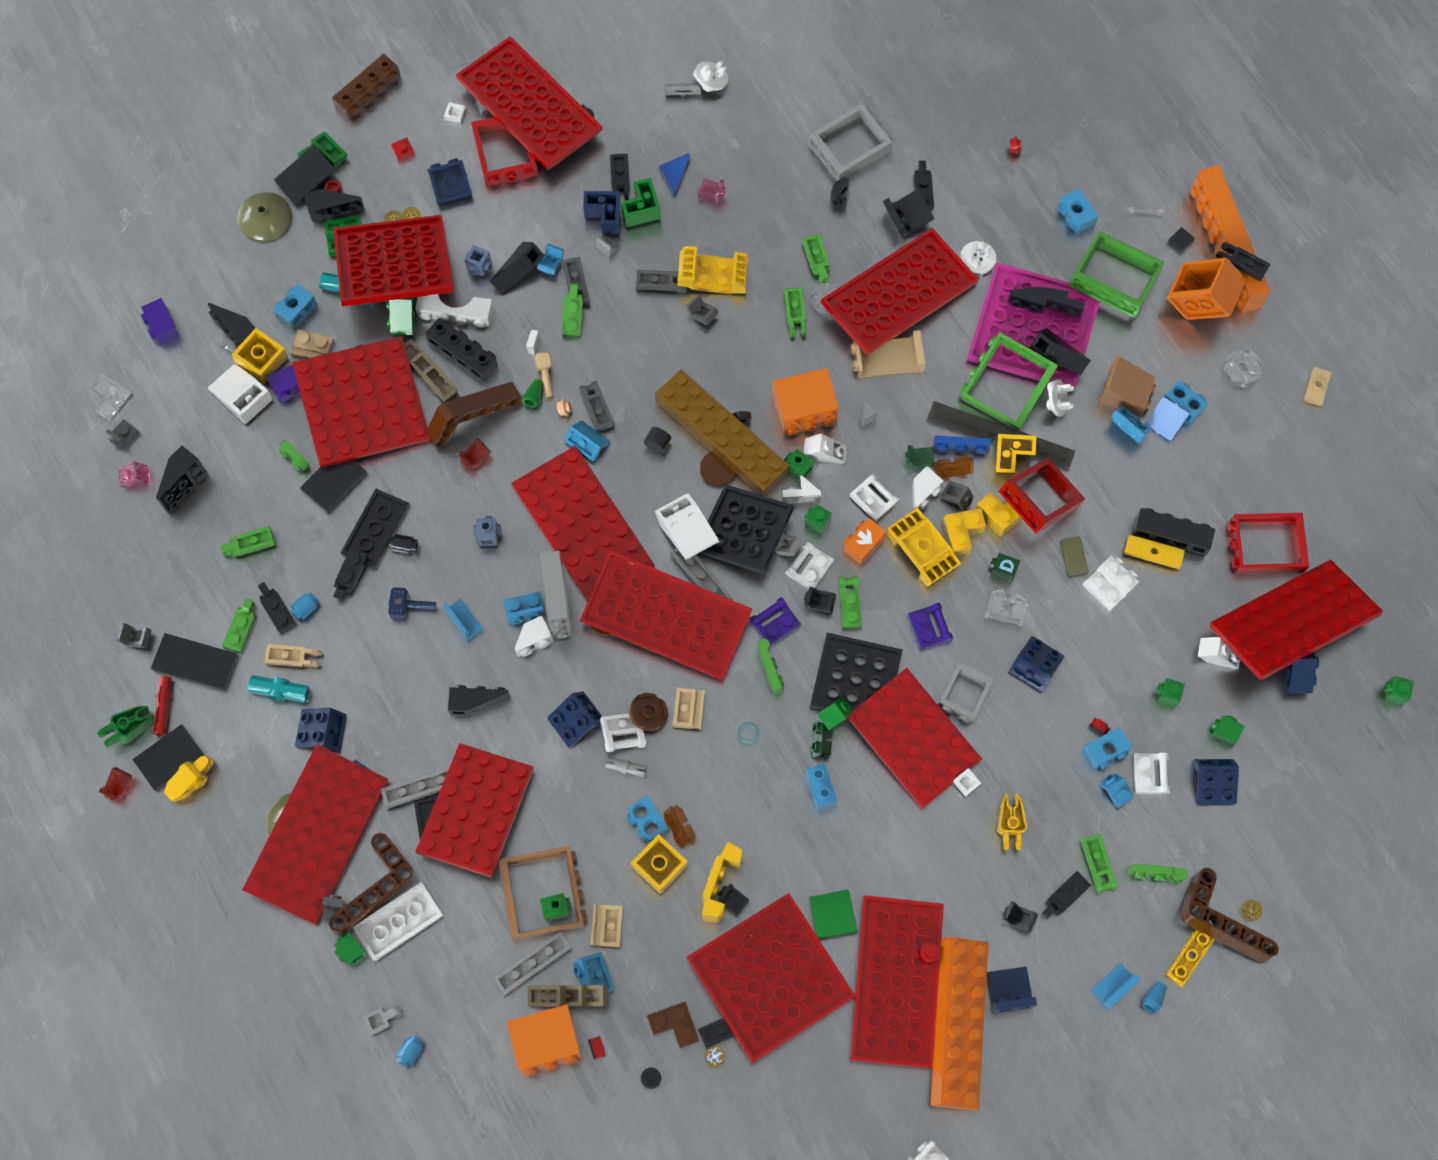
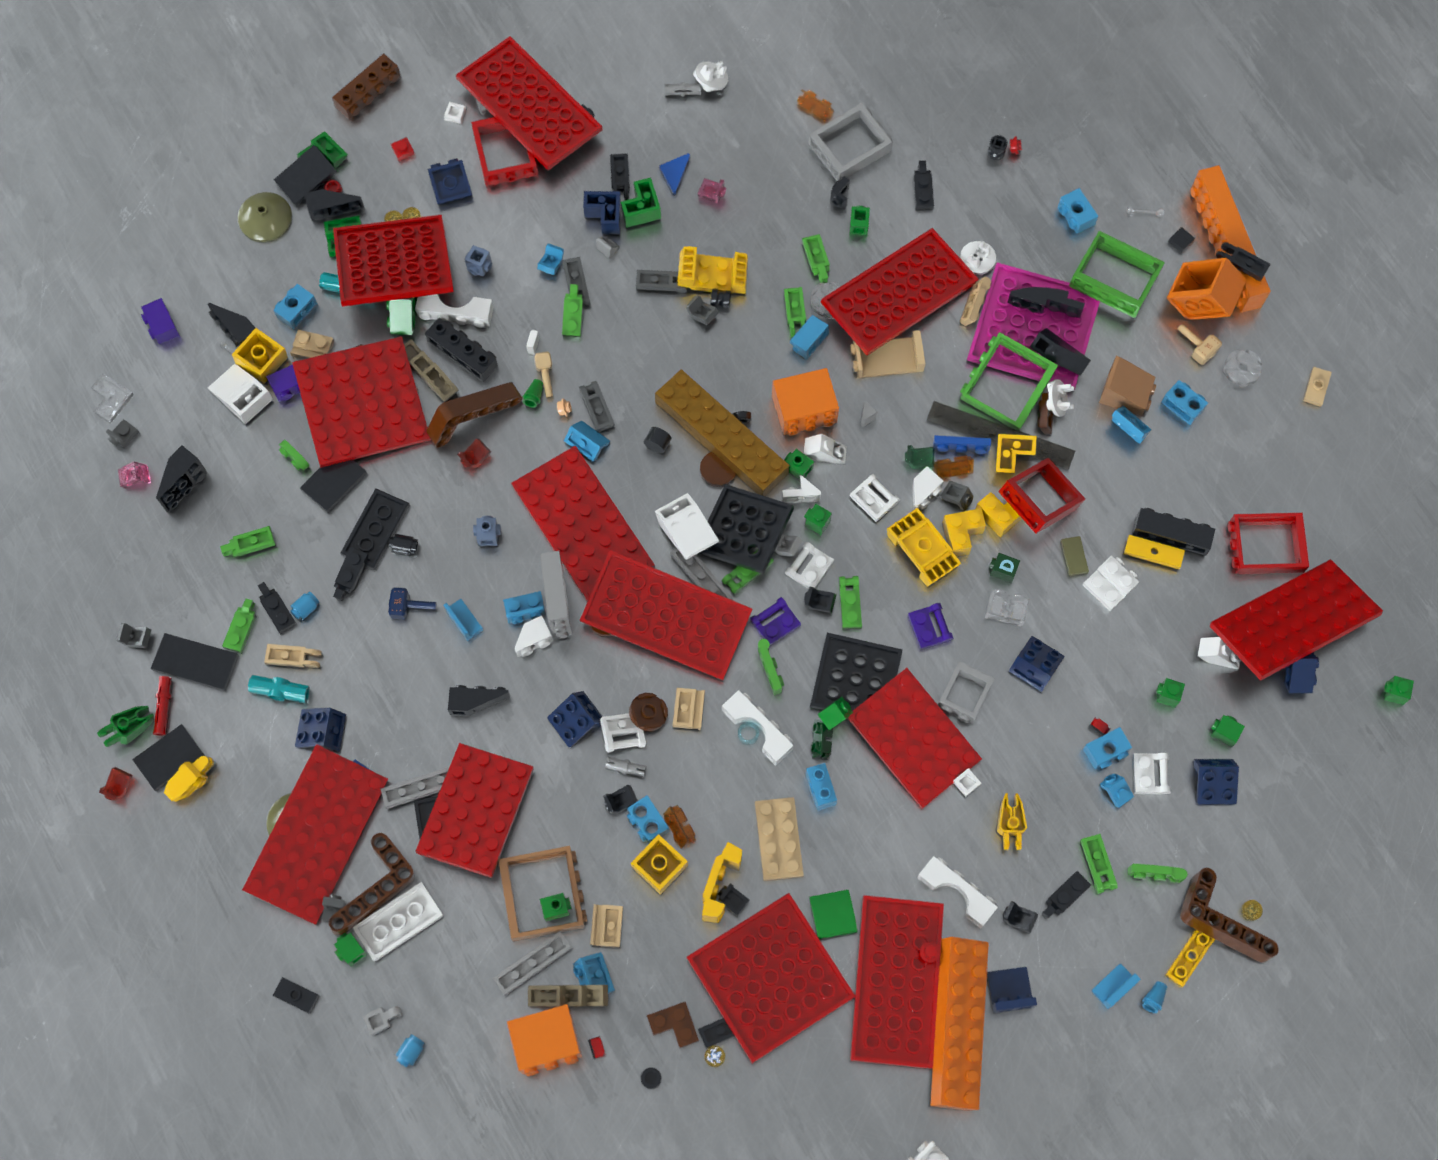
black slope [489,242,544,294] -> none
orange brick [843,518,886,565] -> none
black bracket [882,189,934,238] -> none
light blue piece [1145,397,1190,441] -> none
none -> black plate [272,977,319,1014]
none -> black bracket [603,785,638,813]
none -> black wheel [710,288,731,309]
none -> bright green plate [722,549,774,595]
none -> white arch [722,690,793,766]
none -> tan plate [755,797,804,881]
none -> dark azure hinge [790,315,829,360]
none -> clear orange hinge [797,90,834,120]
none -> green brick [849,205,870,236]
none -> white arch [917,856,998,929]
none -> tan hinge [960,277,991,326]
none -> black wheel [988,135,1008,160]
none -> reddish brown plate [1037,392,1053,435]
none -> tan piece [1178,324,1222,365]

